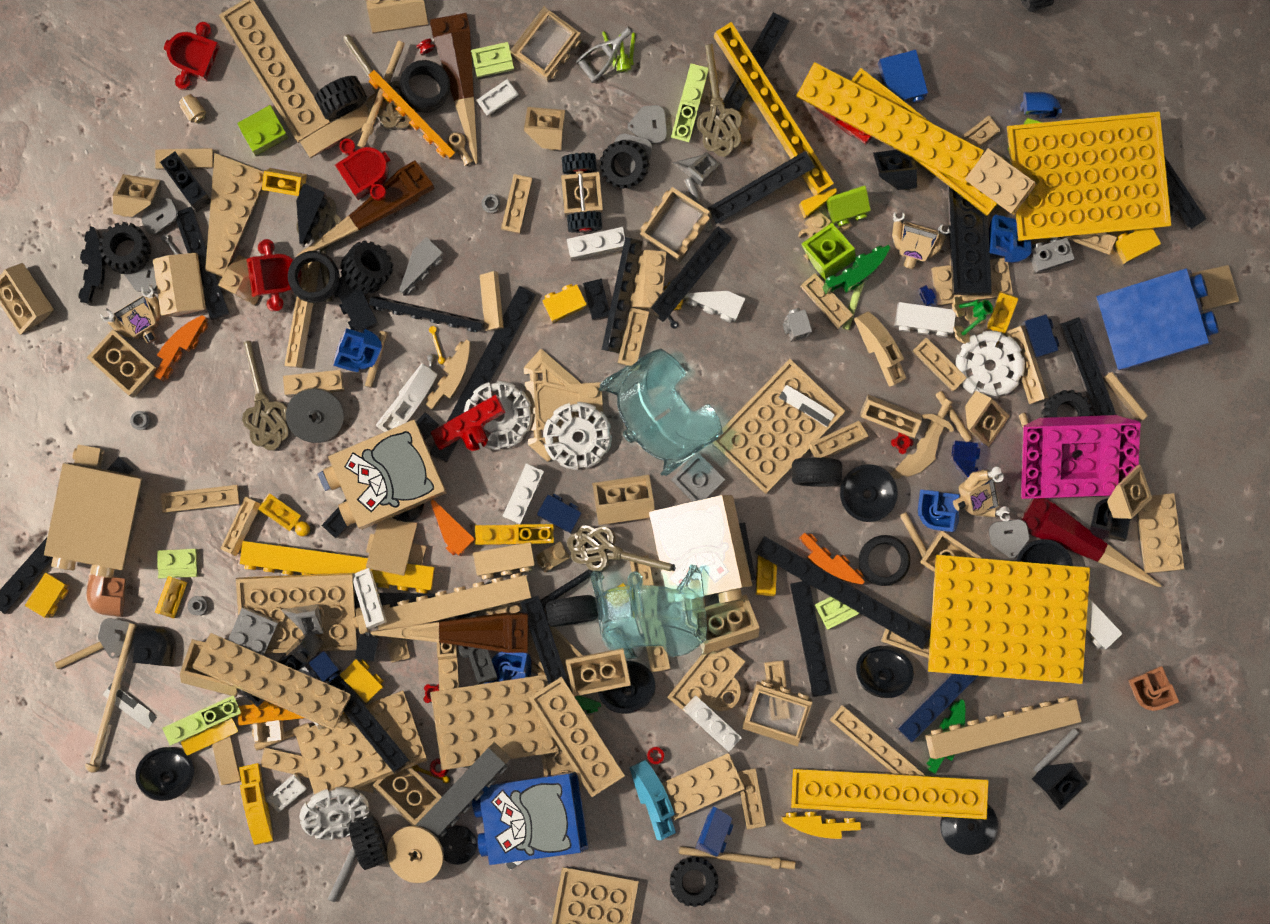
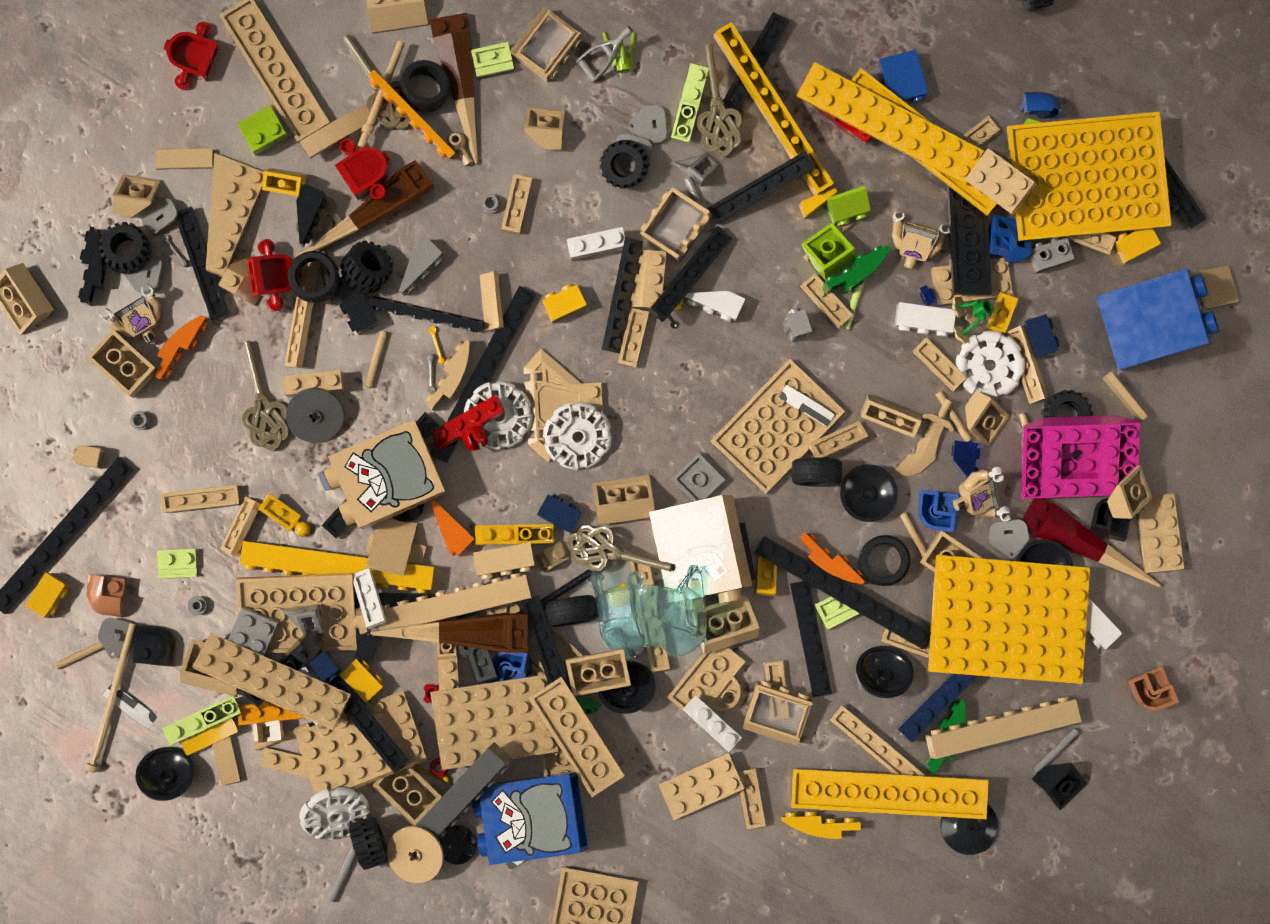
tan brick [44,462,143,578] -> none
tan slope [153,253,206,317] -> none
yellow plate [155,576,188,619] -> none
black slope [160,151,211,212] -> none
tan brick [179,94,206,124] -> none
yellow slope [239,763,274,845] -> none
white plate [265,773,308,813] -> none
black tyre [314,76,367,120] -> none
blue brick [333,328,382,372] -> none
white slope [376,363,438,432] -> none
tan plate [387,637,411,663] -> none
red bush [416,38,435,56] -> none
white plate [476,79,519,117] -> none
white brick [503,464,544,524] -> none
brick [561,152,603,233] -> none
black plate [583,278,610,321] -> none
clear light blue piece [599,348,723,476] -> none
medium azure slope [629,760,676,840] -> none
red bush [647,747,664,764] -> none
black tyre [670,856,719,907] -> none
tan bar [679,846,795,869] -> none
blue slope [695,806,734,857] -> none
tan plate [798,209,831,239] -> none
tan slope [854,311,906,387] -> none
black slope [873,150,917,190] -> none
red plate [891,432,914,454] -> none
black plate [1060,317,1117,416] -> none

